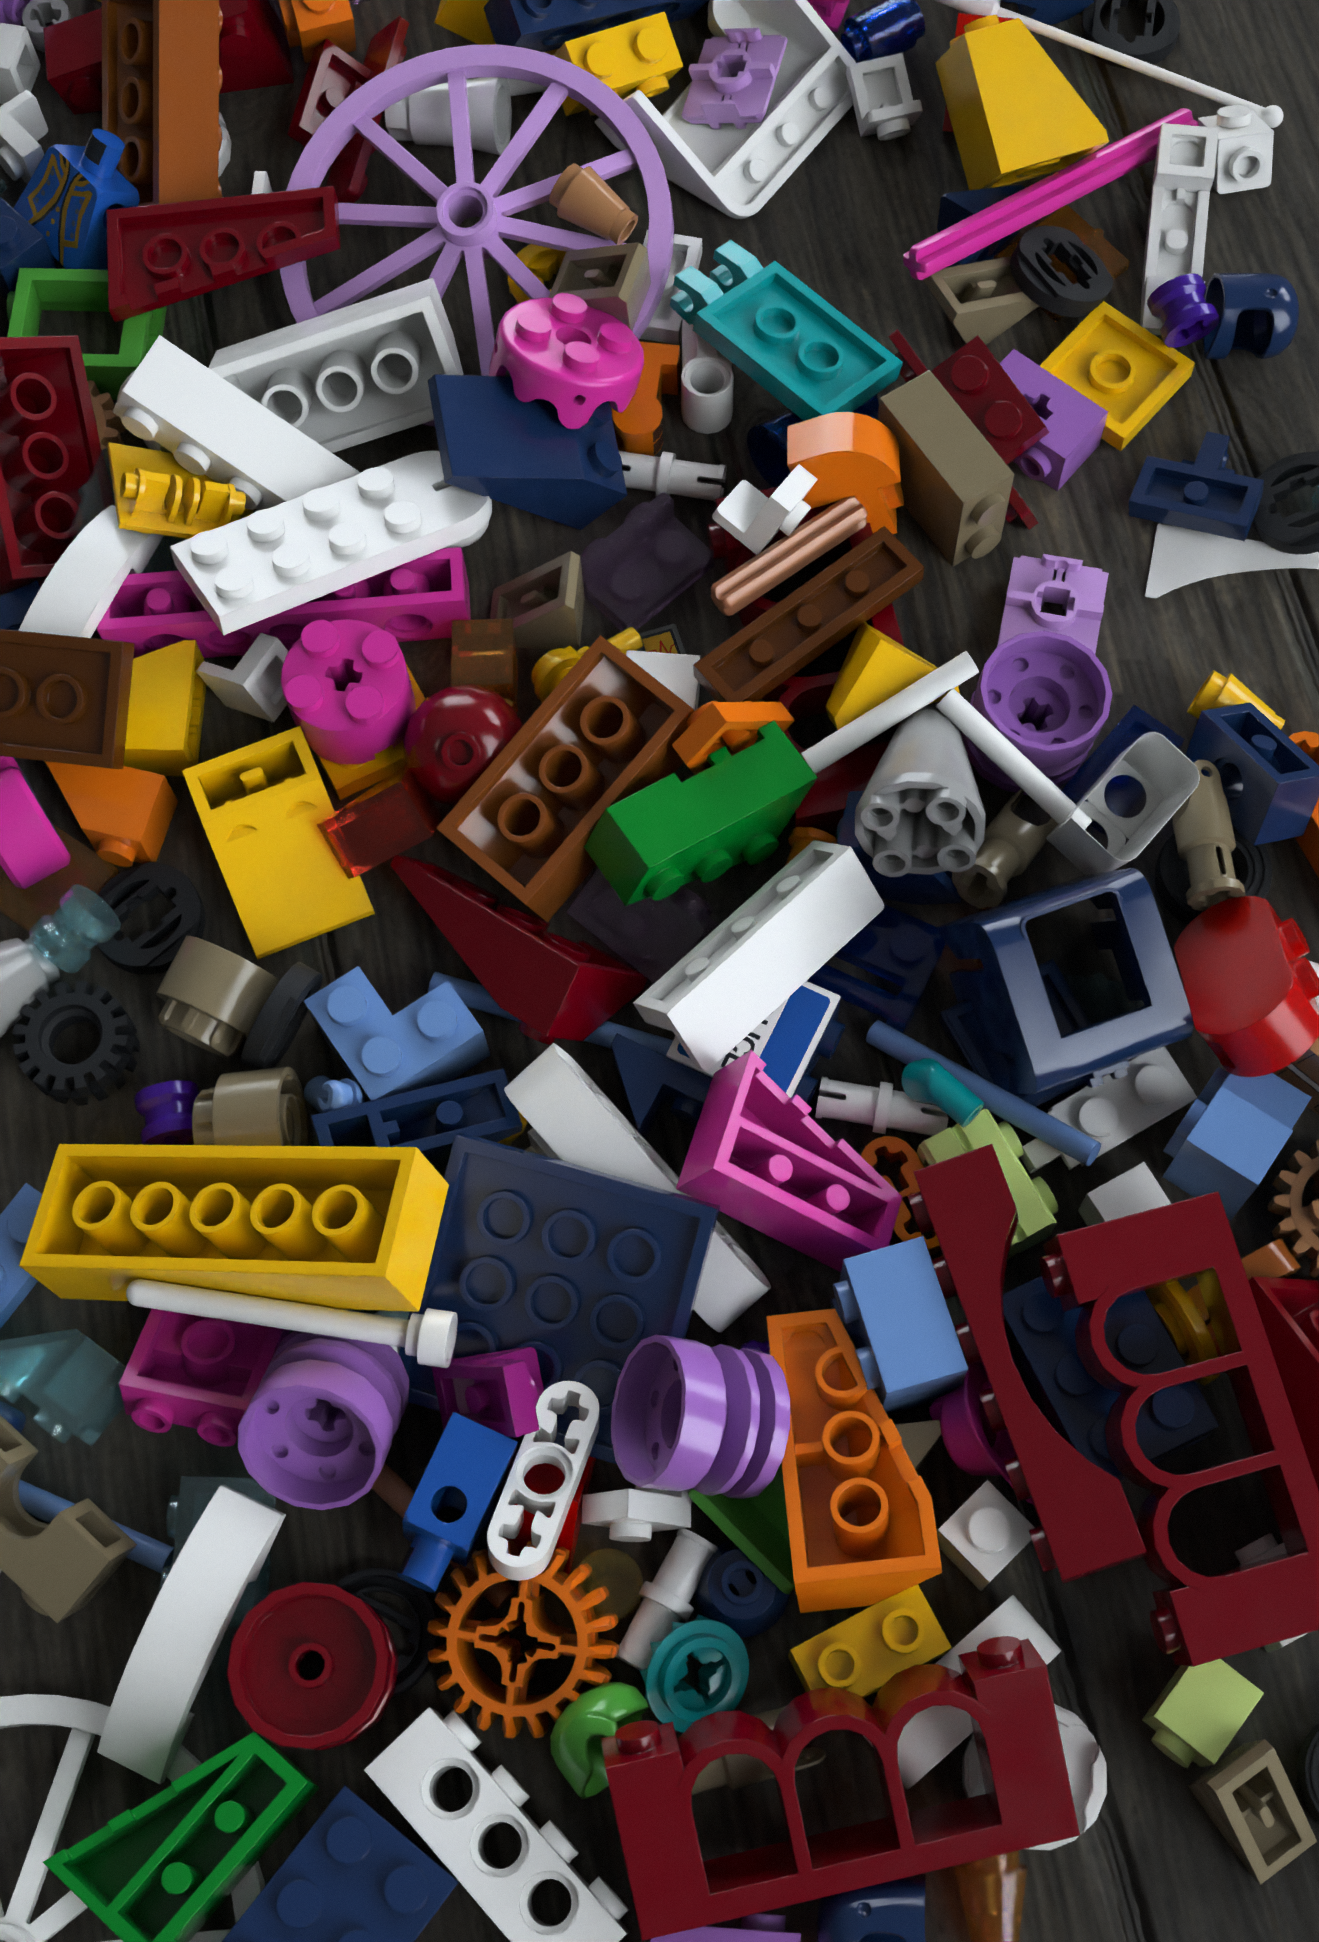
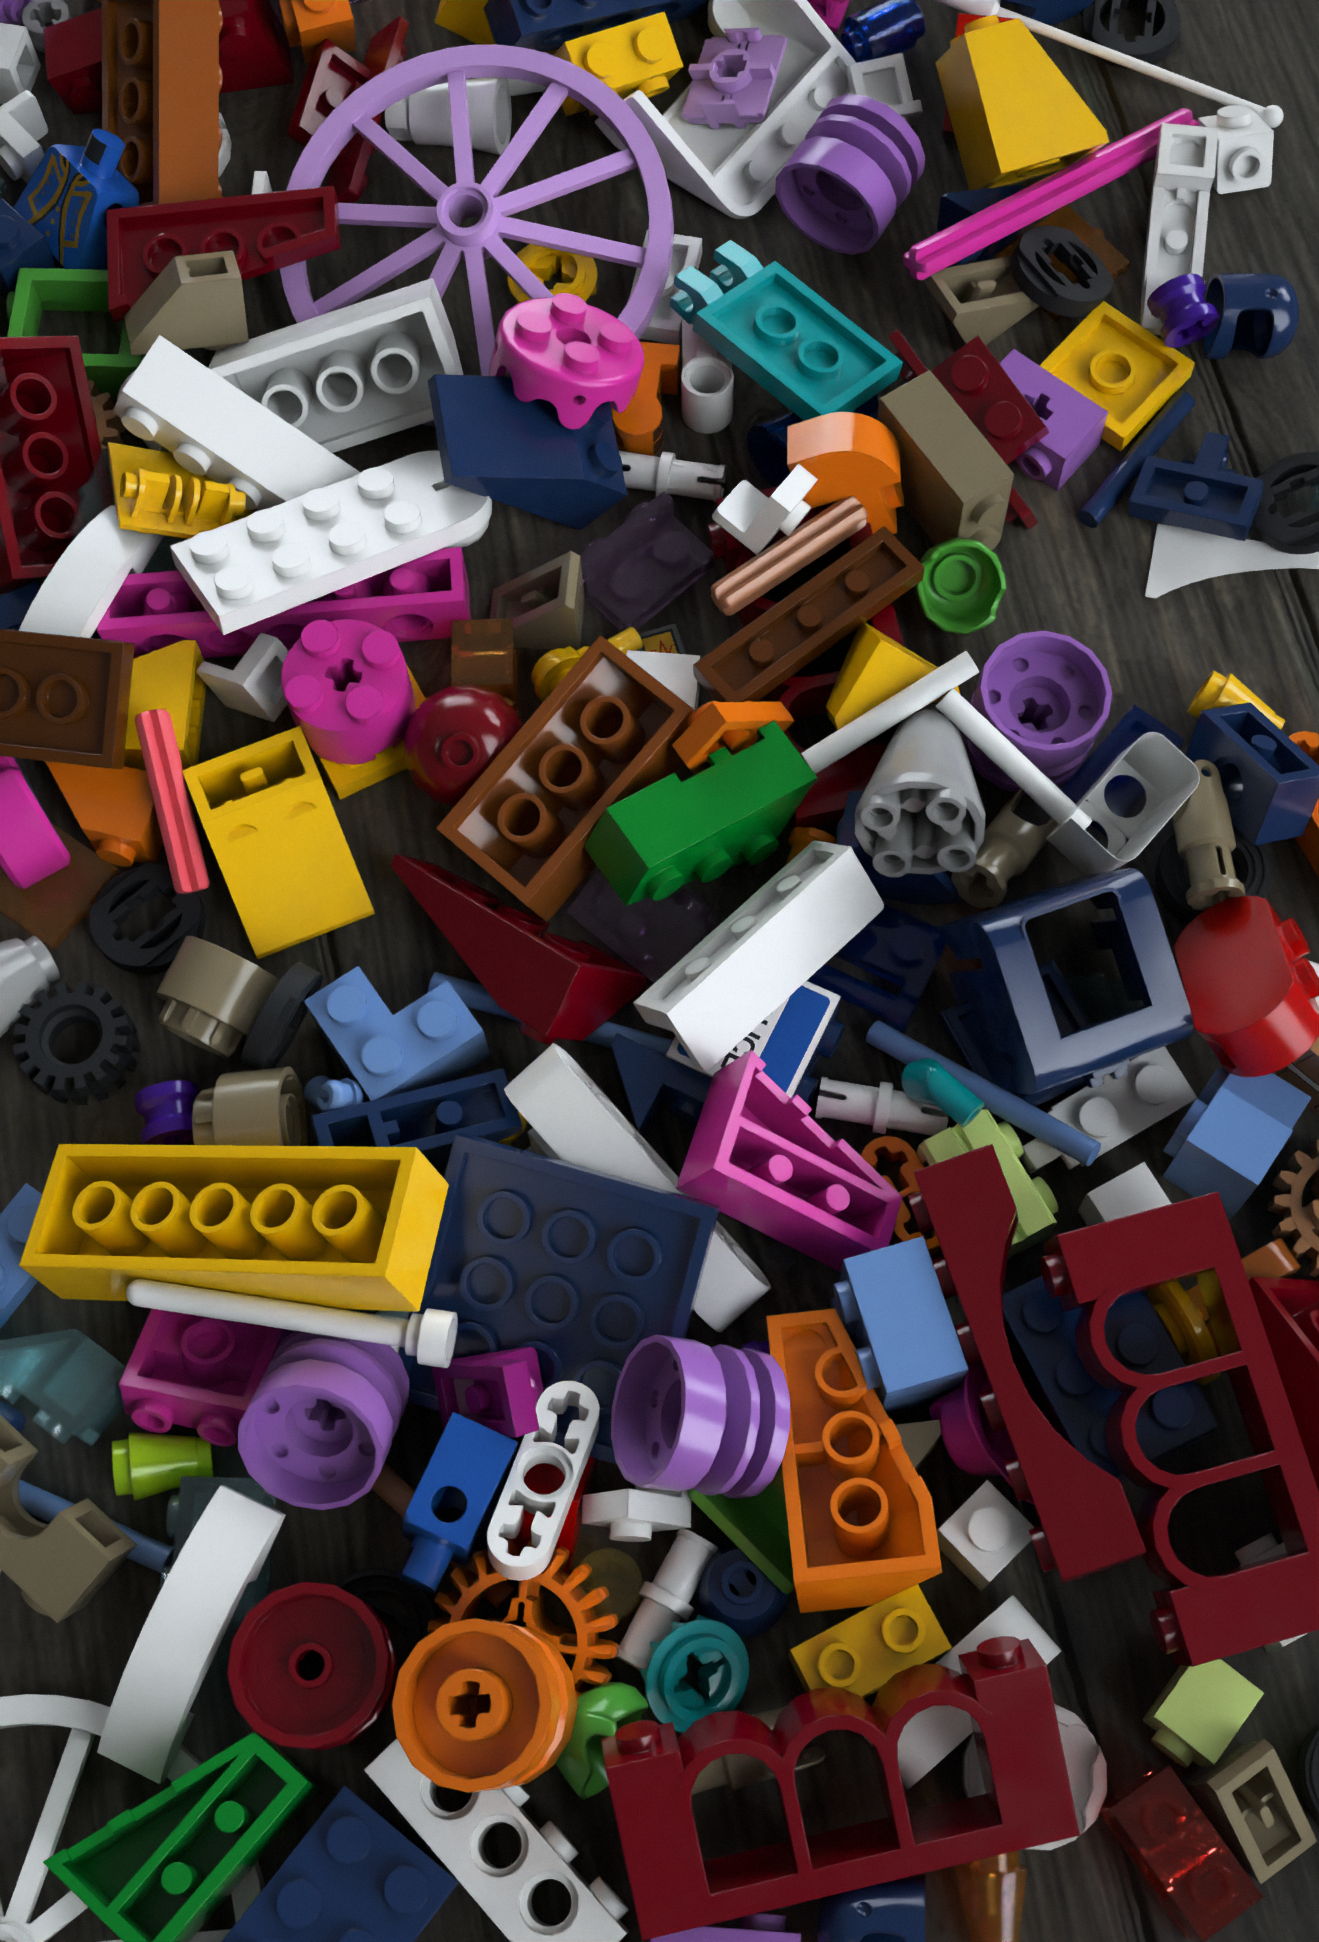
clear light blue wheel [29,884,121,973] -> none
clear red slope [317,765,442,879] -> none
dark tan slope [548,242,651,331] -> none
medium nougat cone [549,163,638,245] -> none
lavender piece [997,554,1109,654] -> none
none -> lime cone [112,1432,213,1501]
none -> dark tan slope [124,250,249,356]
none -> coral axle [134,709,210,894]
none -> orange wheel [392,1618,578,1793]
none -> medium lavender wheel [775,94,925,255]
none -> bright green hair [913,537,1006,635]
none -> dark blue bar [1077,390,1195,528]
none -> clear red brick [1099,1765,1263,1942]

